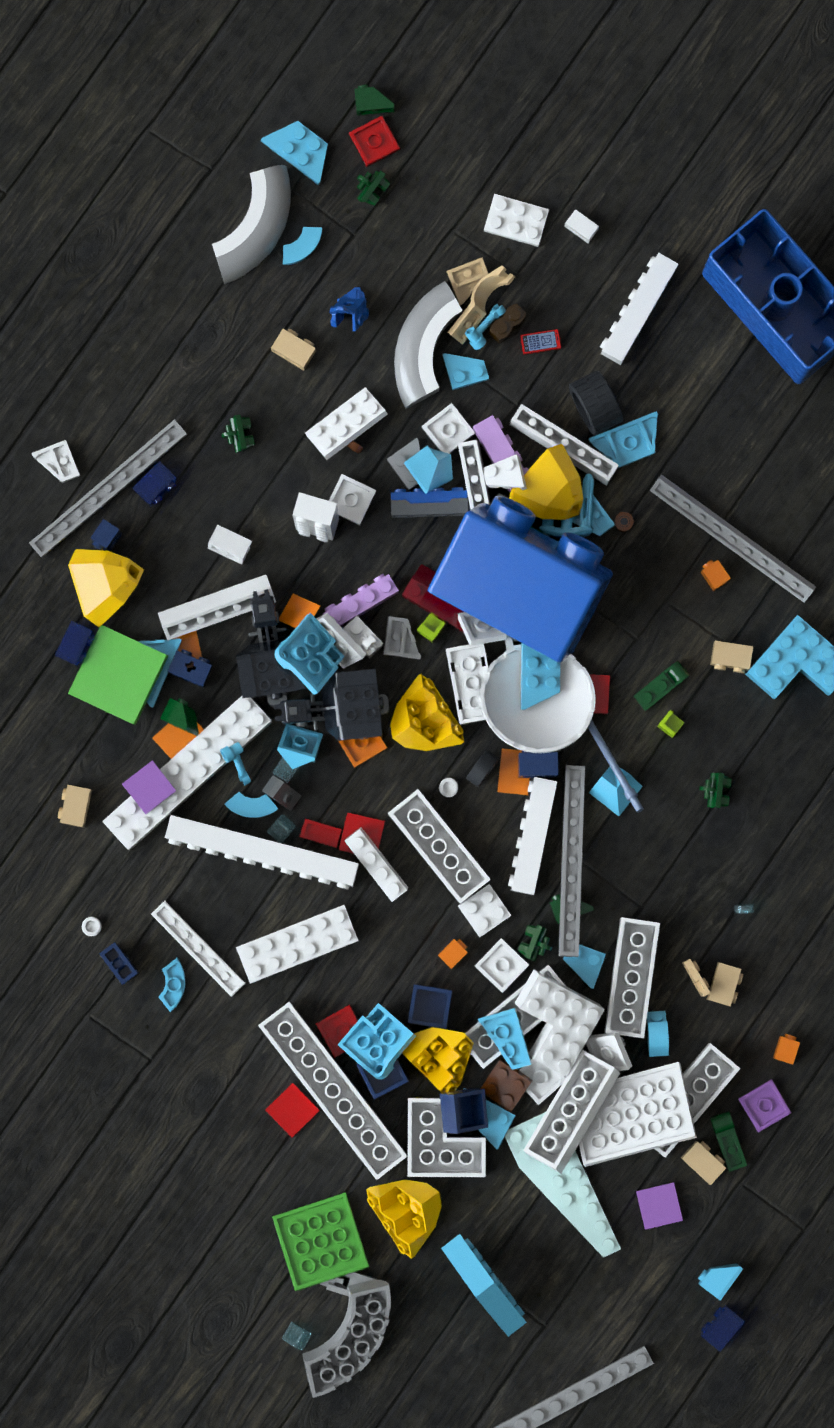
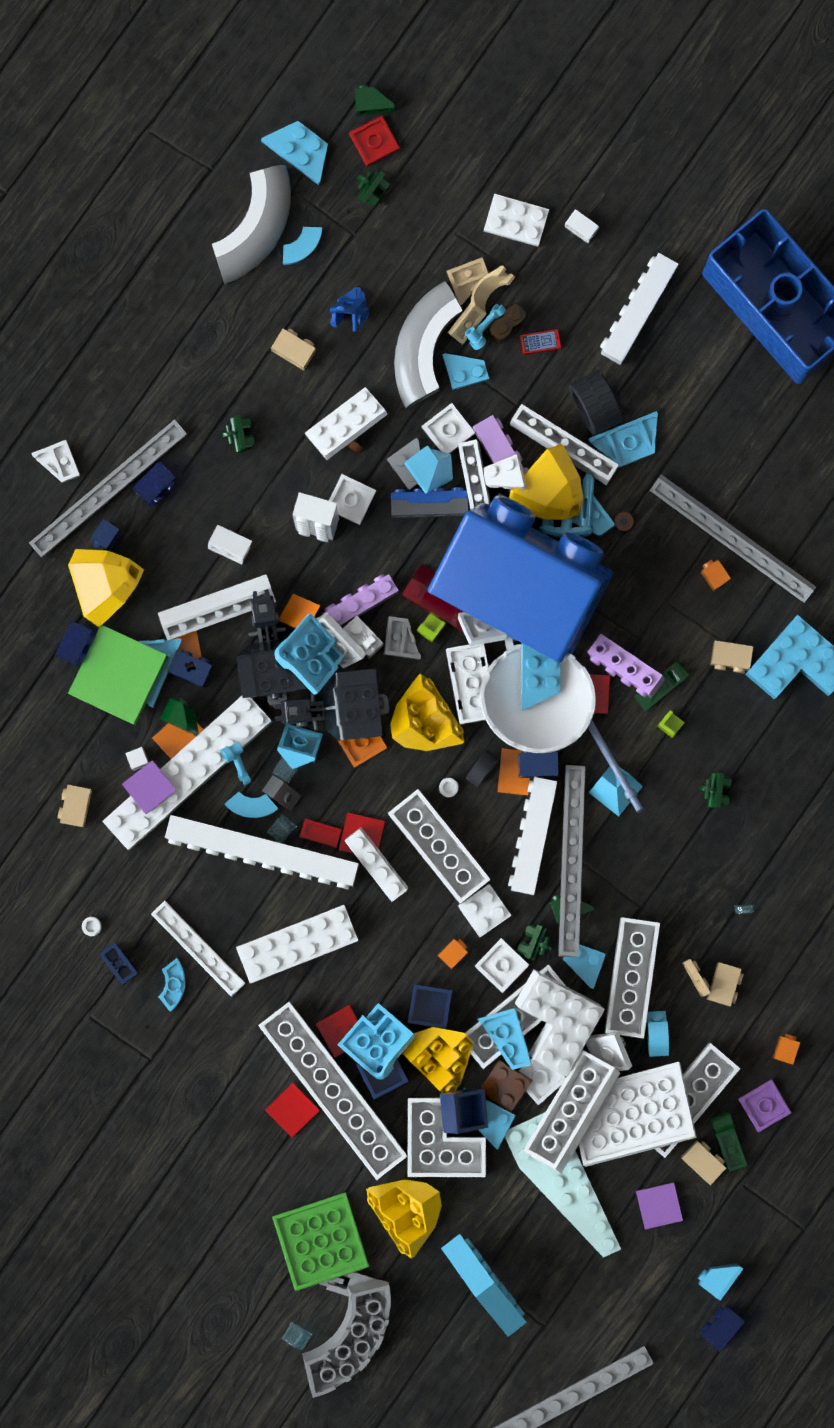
none -> white piece [126,747,149,771]
none -> lavender brick [587,634,665,698]

